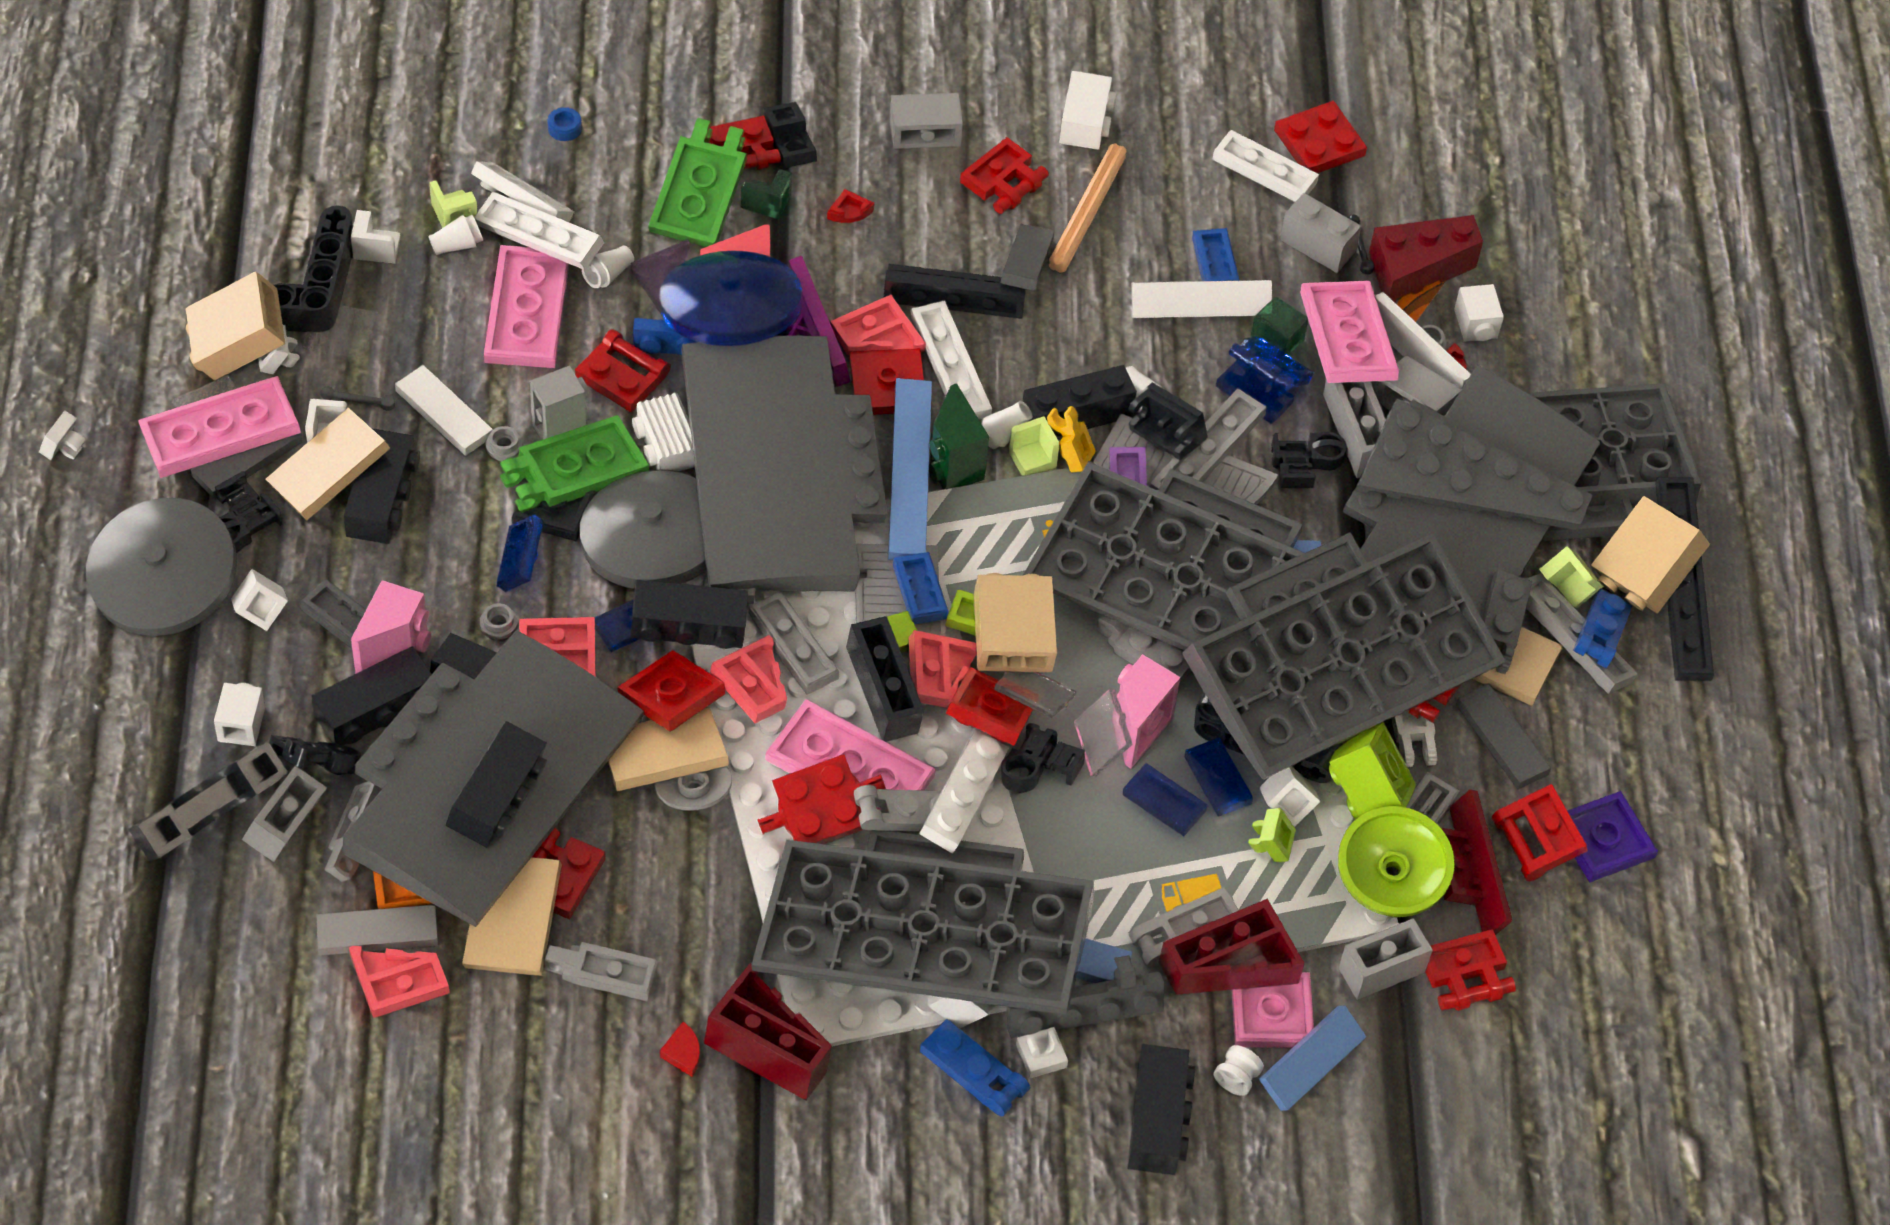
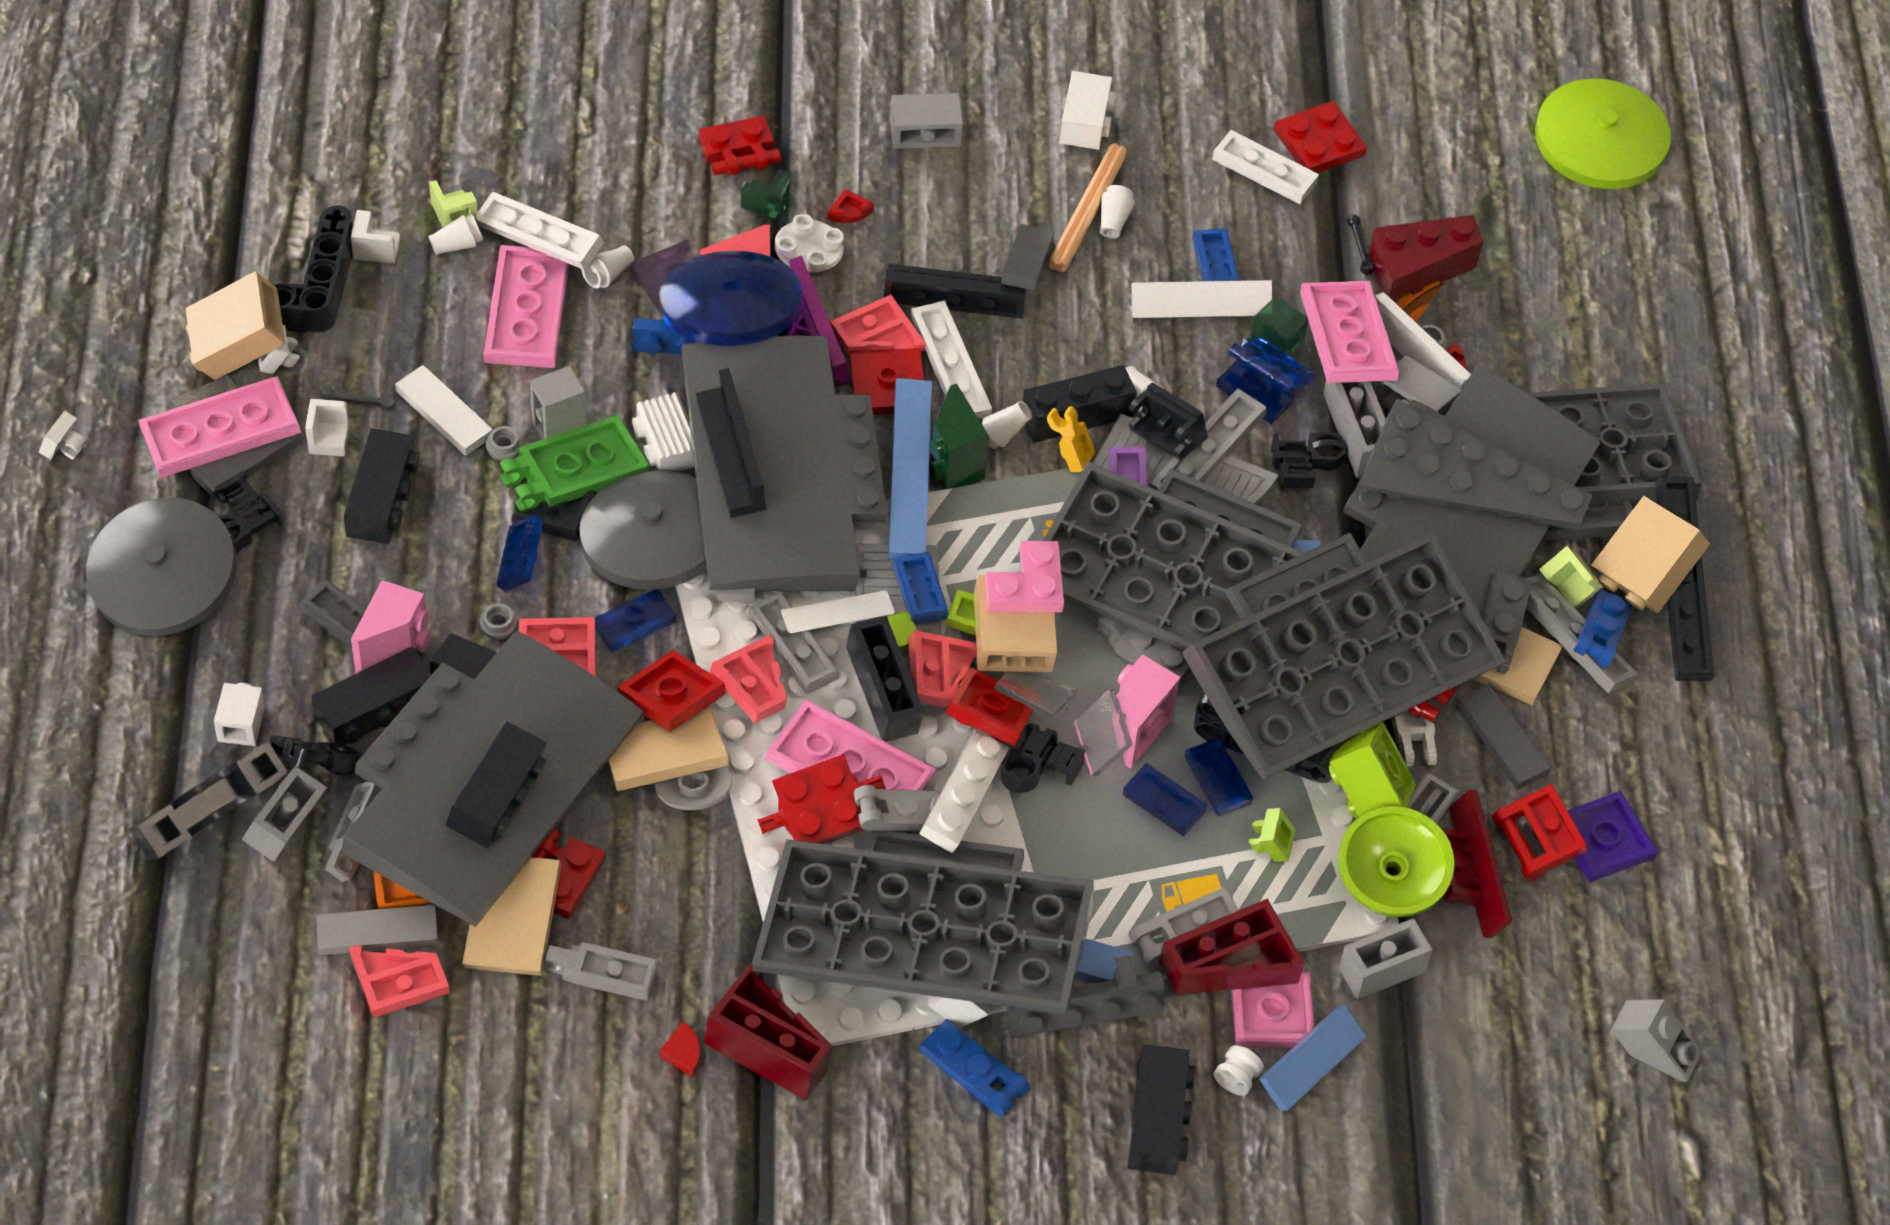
white panel [231,569,288,631] -> none
tile [265,408,390,521] -> none
white plate [471,161,574,222] -> none
blue tile [547,107,582,141] -> none
red plate [575,329,671,413] -> none
black brick [630,580,748,649] -> none
bright green tile [648,118,747,247] -> none
black slope [764,102,817,168] -> none
red plate [960,137,1049,214] -> none
yellowish green panel [1009,416,1060,476] -> none
white tile [1016,1027,1068,1079] -> none
white panel [1260,766,1321,827] -> none
light grey brick [1280,193,1361,273] -> none
red plate [1426,929,1516,1011] -> none
white brick [1454,284,1504,342] -> none
none -> black fence [696,368,766,518]
none -> white dish [775,214,844,273]
none -> white sticker [781,590,895,633]
none -> bright pink plate [985,541,1064,612]
none -> white cone [1100,185,1135,239]
none -> lime dish [1535,79,1671,189]
none -> light grey slope [1611,999,1703,1081]

